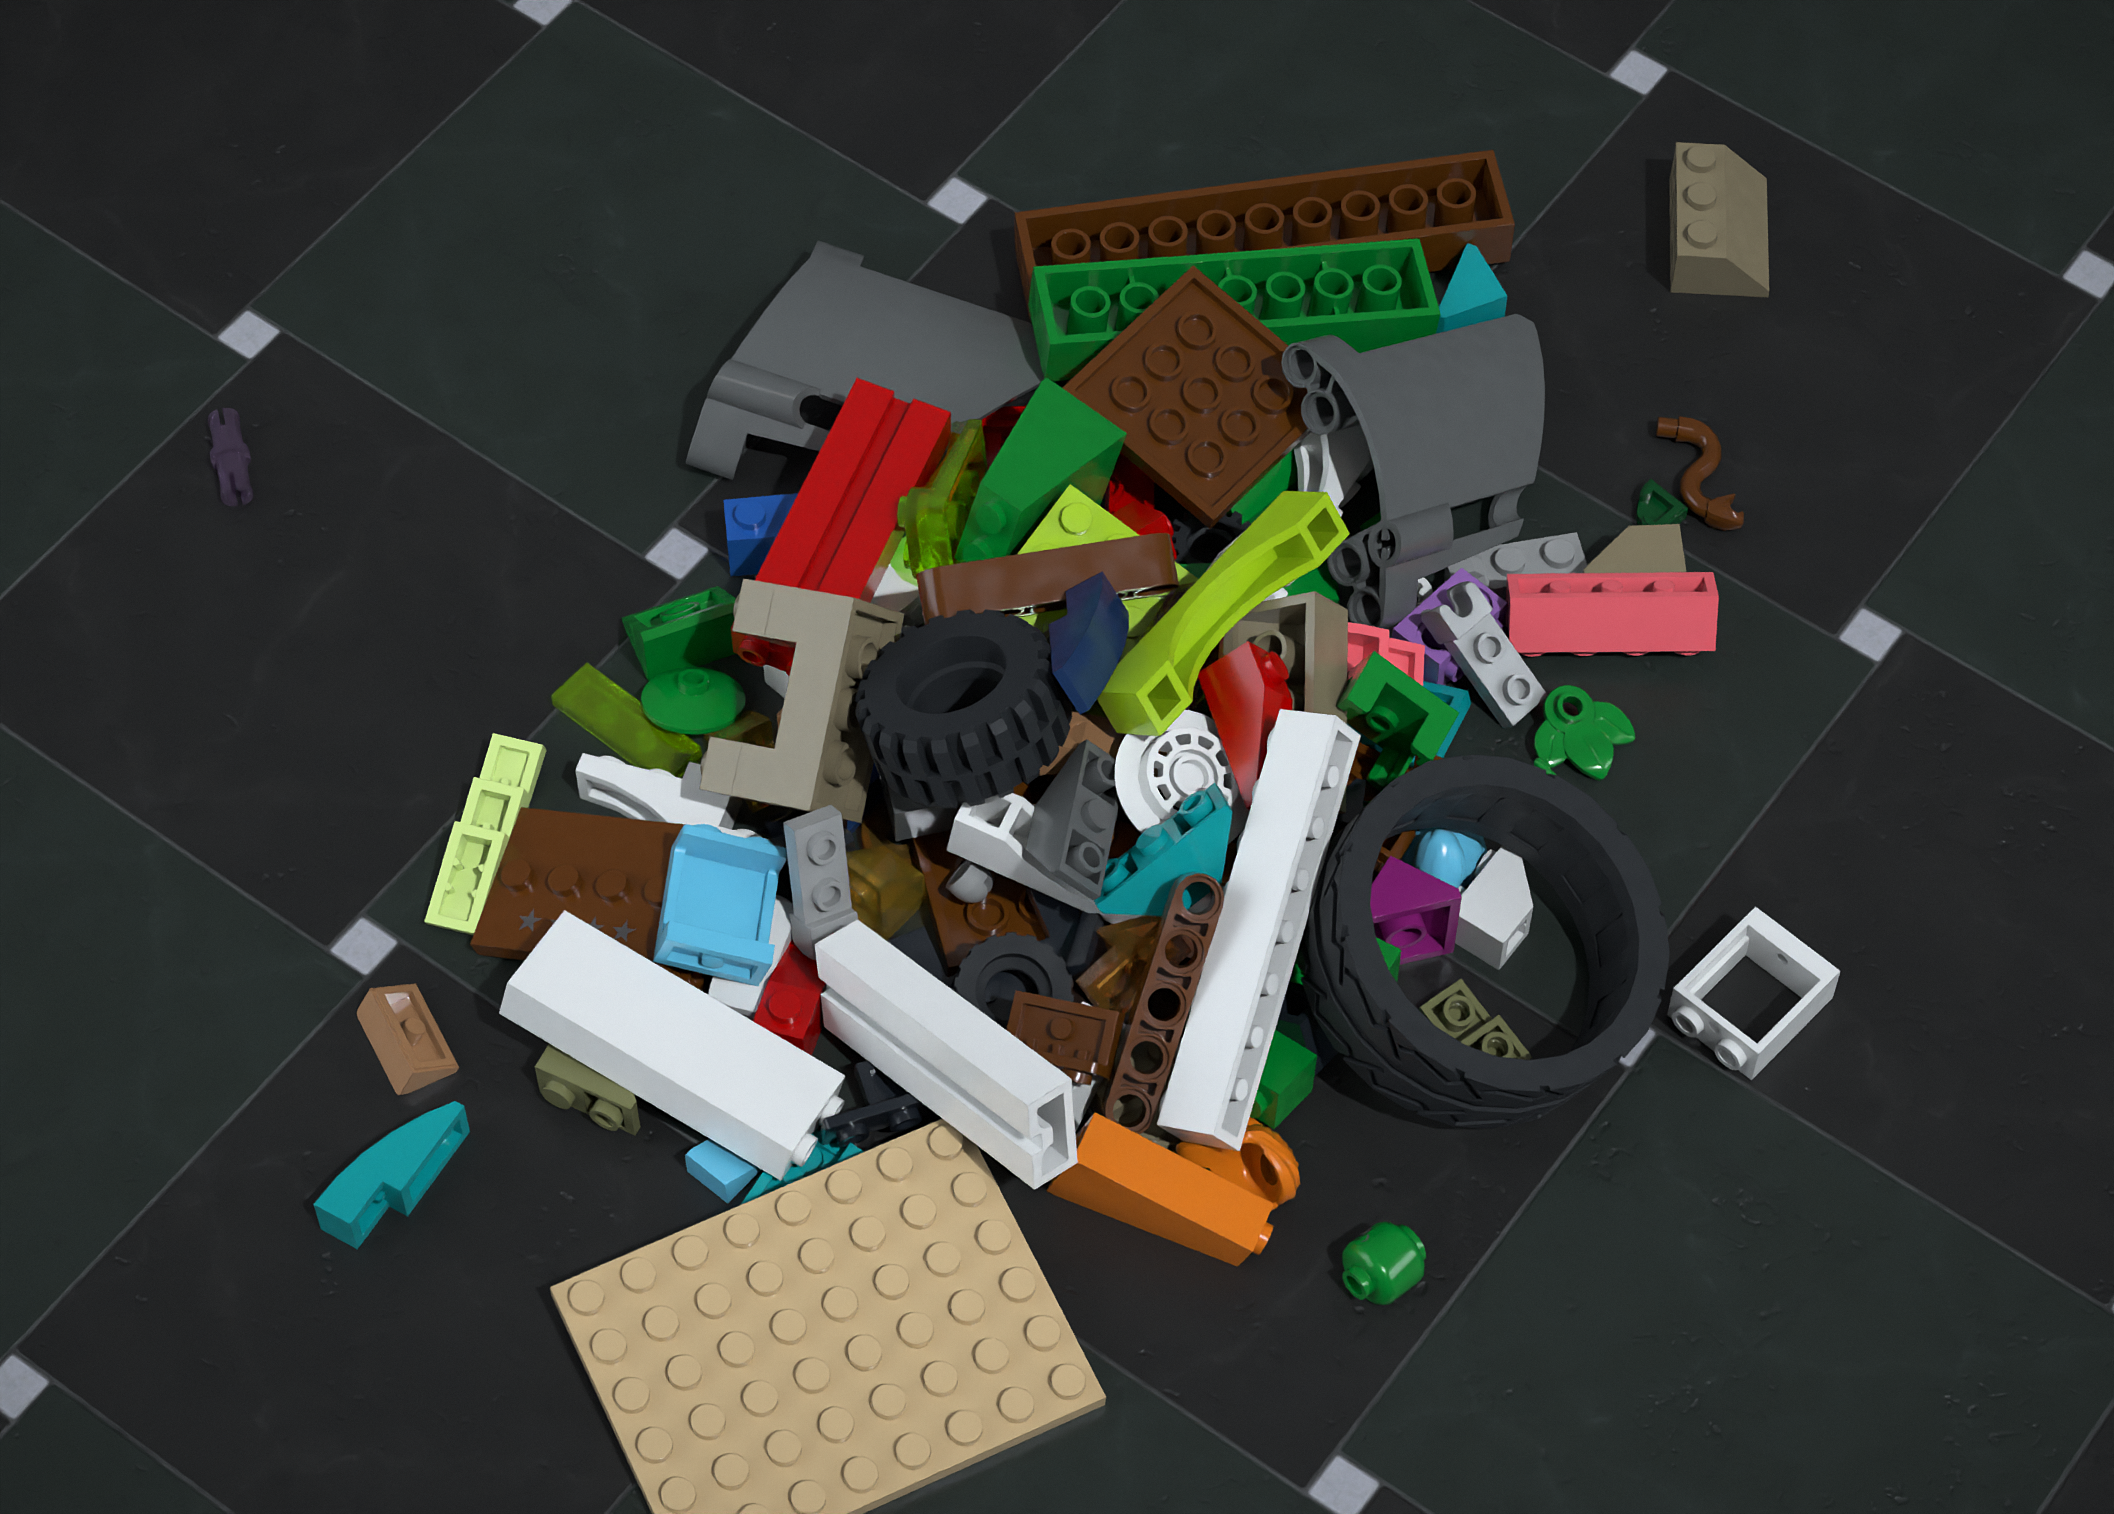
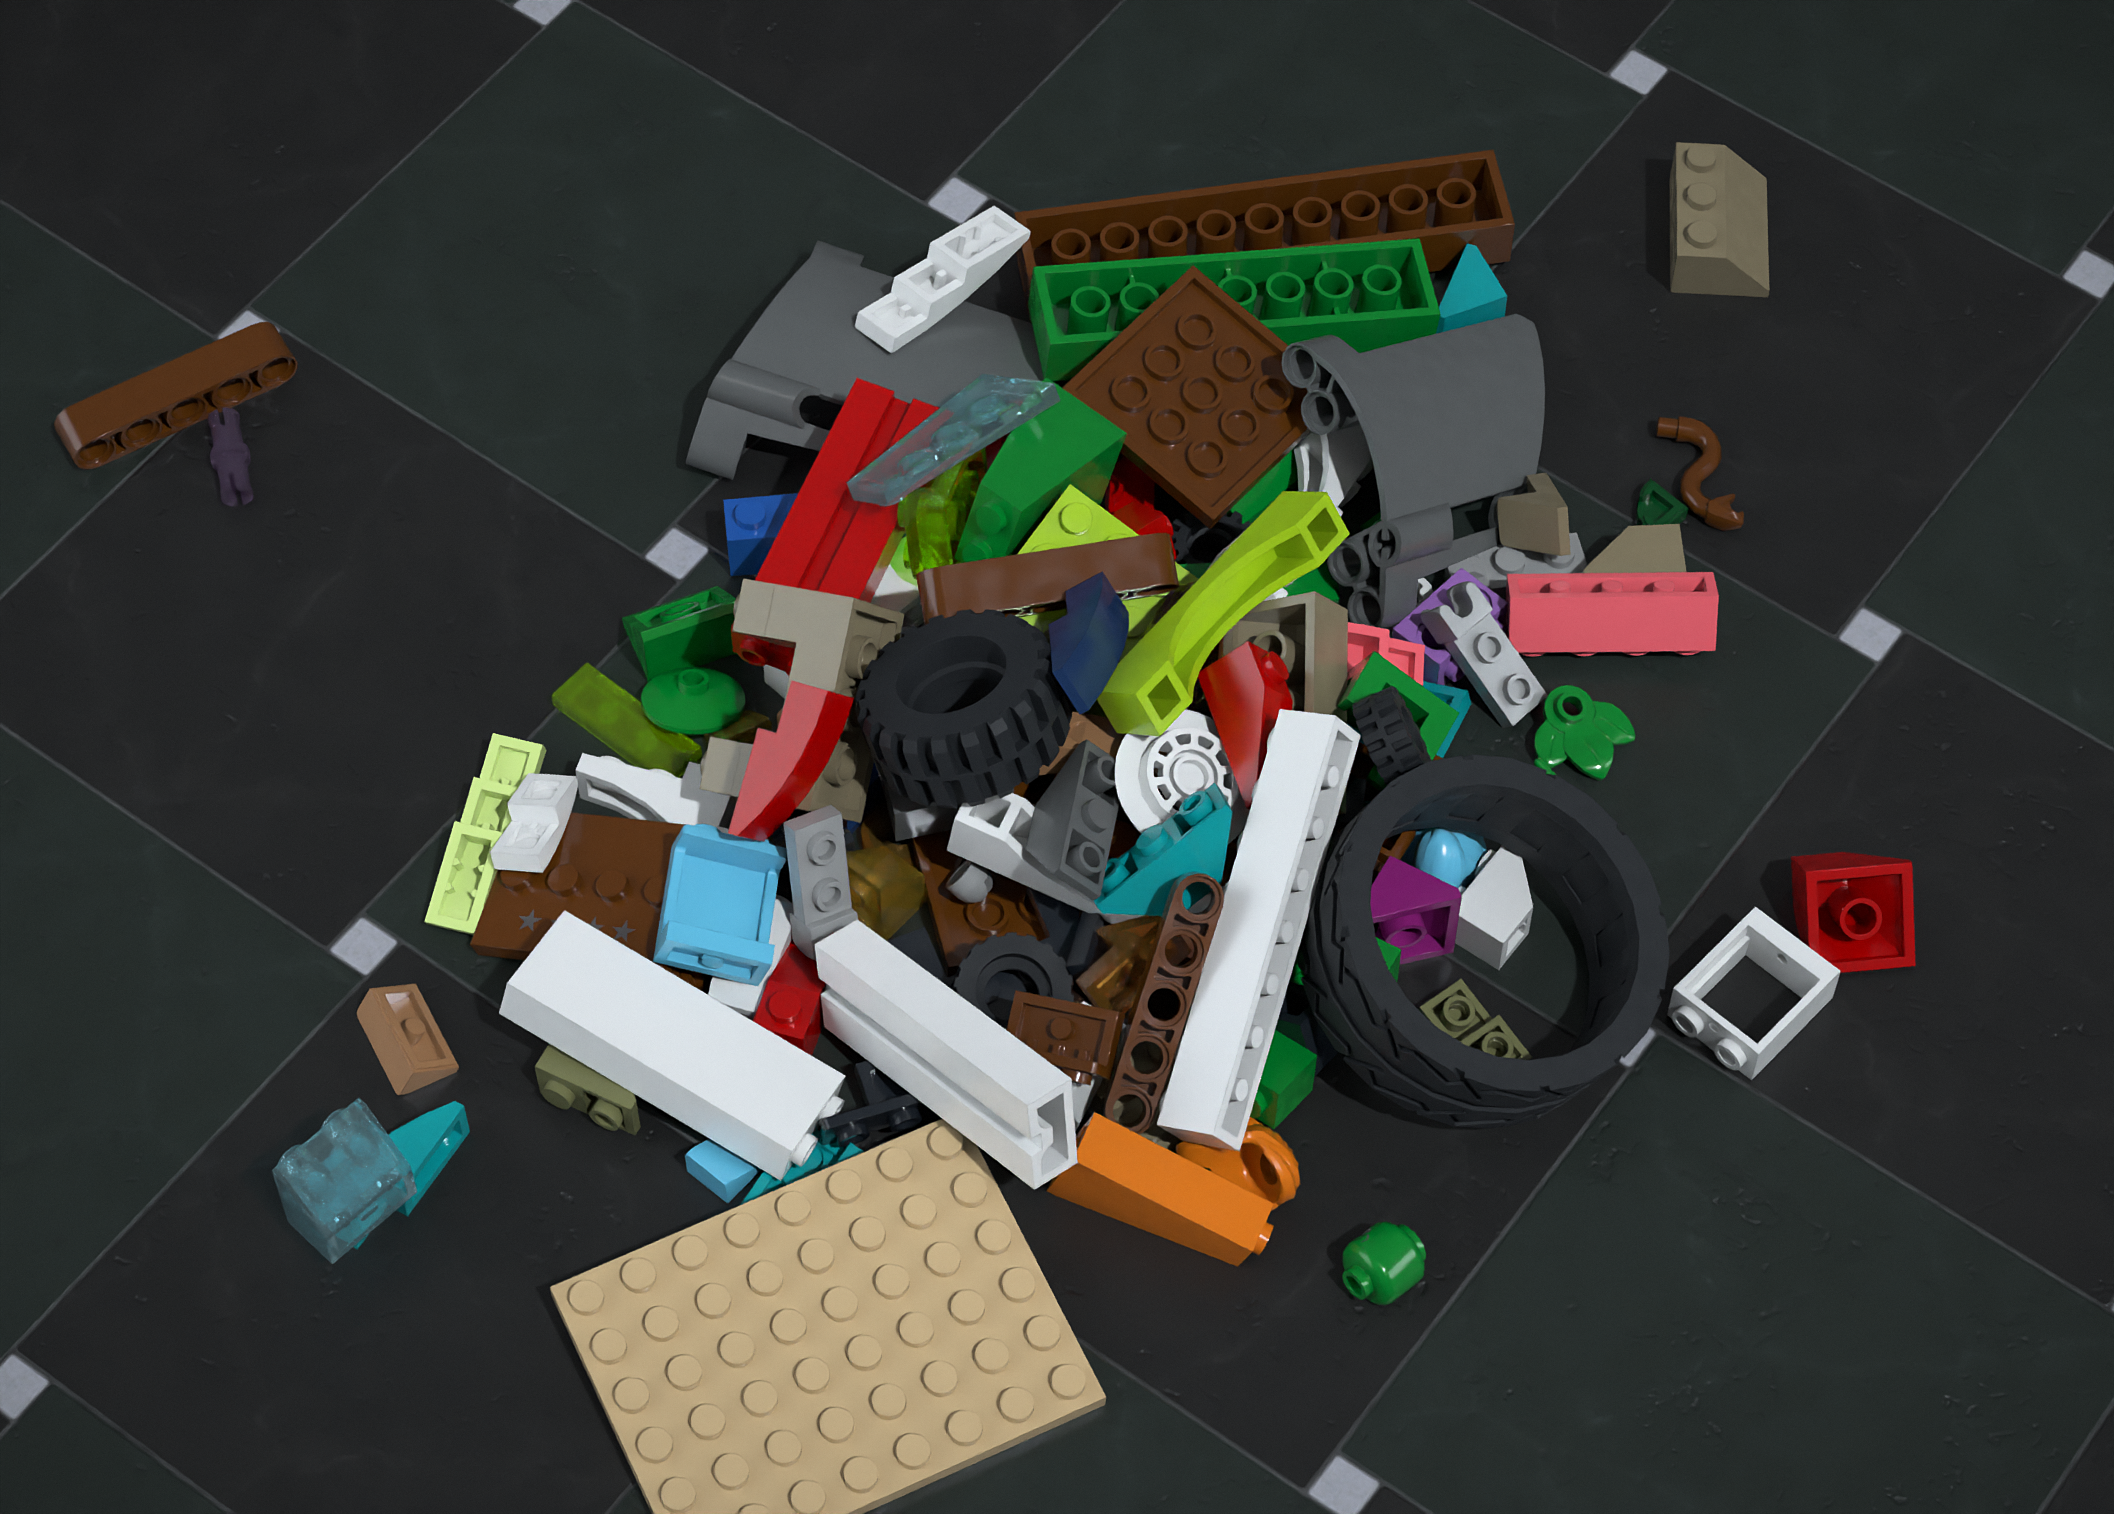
none -> reddish brown beam [54,322,298,469]
none -> clear light blue slope [272,1098,417,1264]
none -> white slope [490,773,578,873]
none -> slope [728,680,854,842]
none -> clear light blue wing [847,374,1060,506]
none -> white slope [855,206,1031,354]
none -> black tyre [1352,686,1431,785]
none -> dark tan slope [1497,473,1571,556]
none -> red slope [1791,852,1916,973]

